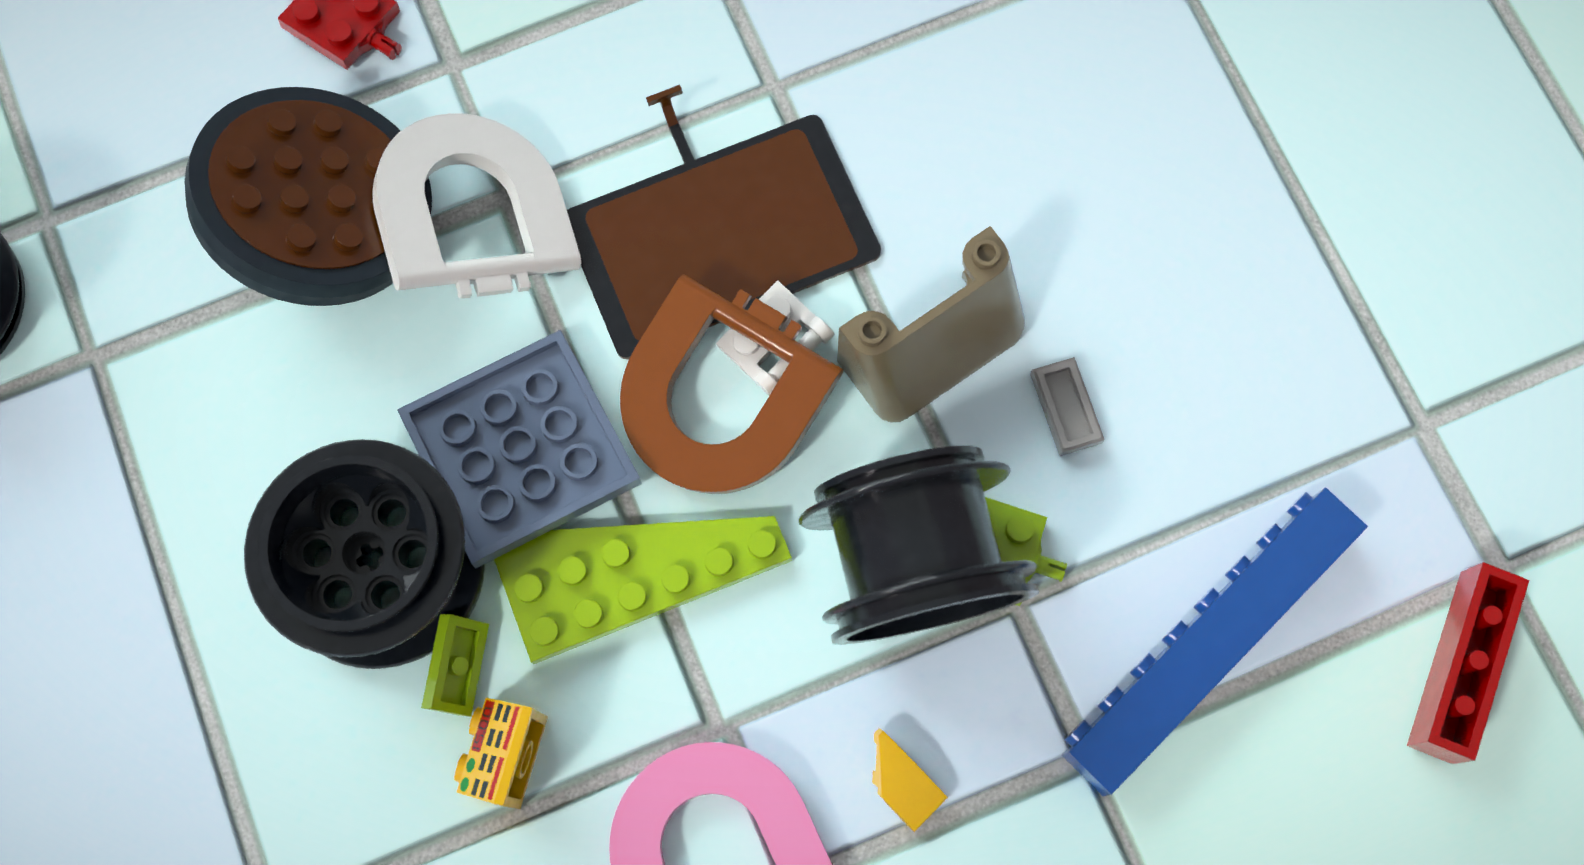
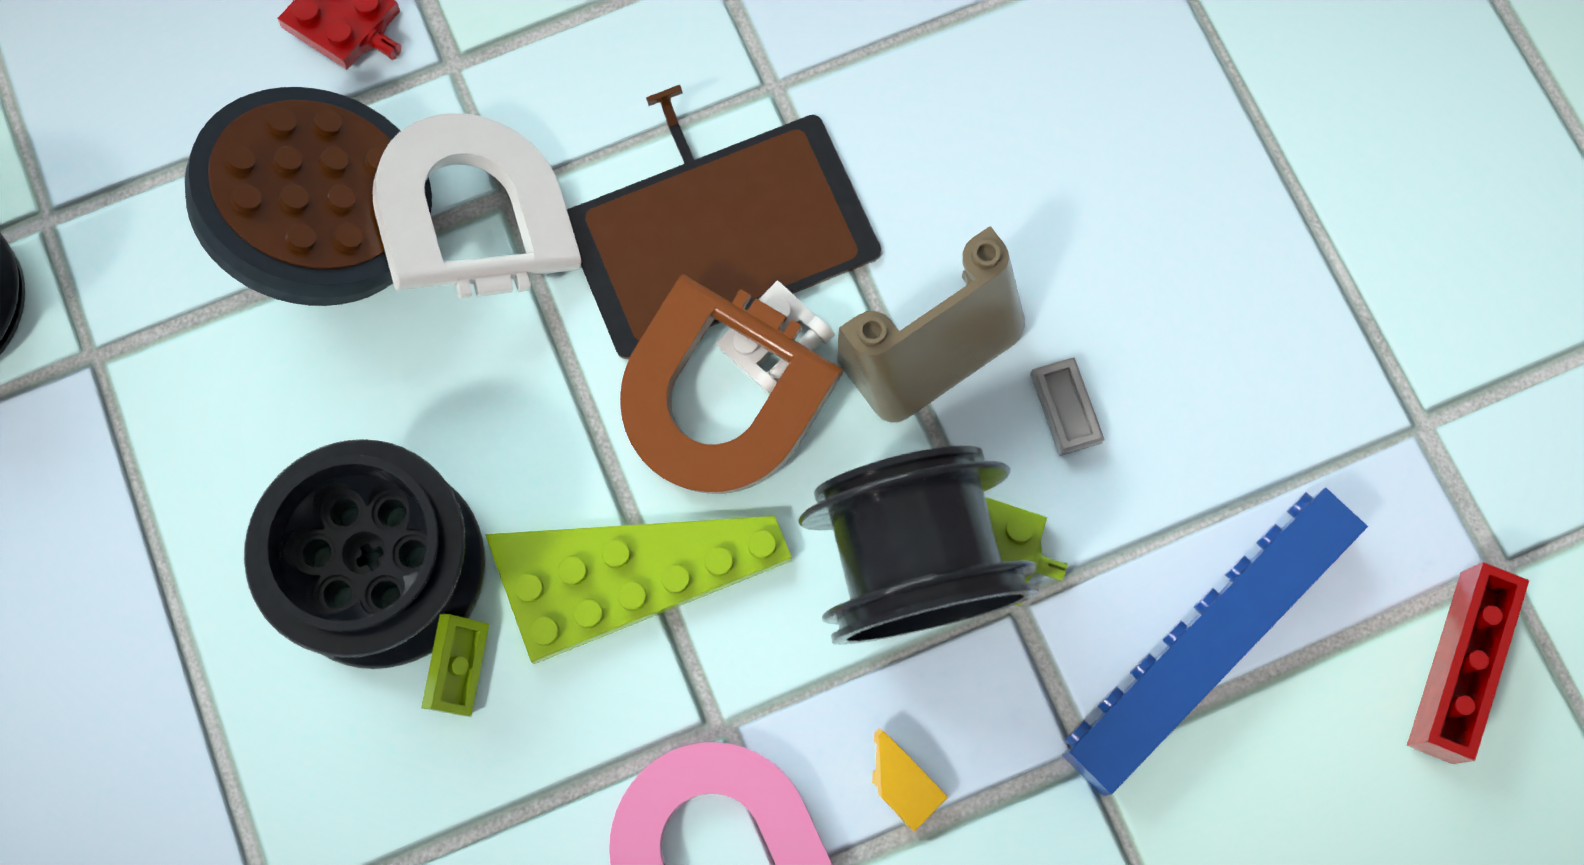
sand blue plate [397,330,642,569] -> none
yellow slope [454,698,548,809] -> none

